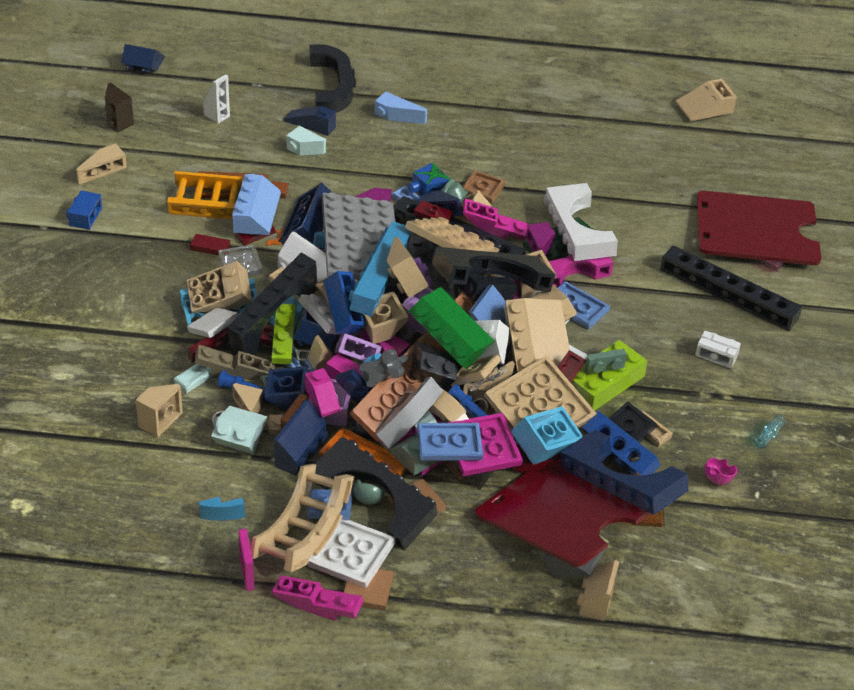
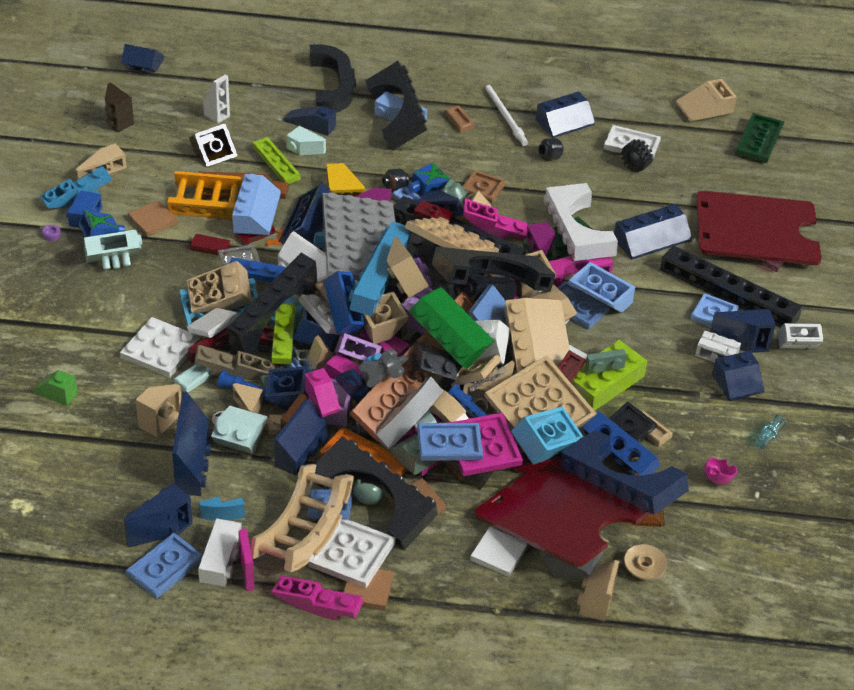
none -> bright green slope [33,370,78,406]
none -> dark azure slope [39,166,112,208]
none -> medium lavender tile [42,225,61,241]
none -> blue torso [79,209,125,237]
none -> light aqua piece [84,230,142,270]
none -> white plate [120,317,201,378]
none -> dark blue slope [124,483,193,547]
none -> medium blue tile [126,533,203,599]
none -> medium nougat tile [128,200,178,237]
none -> dark blue slope [172,391,213,496]
none -> slope [189,124,237,167]
none -> white brick [198,519,242,587]
none -> blue plate [229,258,285,283]
none -> lime plate [253,137,301,184]
none -> yellow slope [326,163,365,197]
none -> black arch [365,61,427,150]
none -> black head [382,169,409,192]
none -> medium nougat tile [444,105,475,132]
none -> white tile [470,527,528,577]
none -> white bar [485,85,528,146]
none -> slope [536,91,595,138]
none -> black head [538,138,564,160]
none -> light blue slope [568,262,635,312]
none -> white plate [604,125,661,159]
none -> slope [614,204,692,260]
none -> black tyre [621,139,653,172]
none -> tan dish [624,544,667,580]
none -> light blue tile [690,293,738,328]
none -> dark blue slope [710,309,776,353]
none -> dark blue slope [712,351,764,401]
none -> dark green plate [735,113,784,163]
none -> white brick [777,323,823,349]

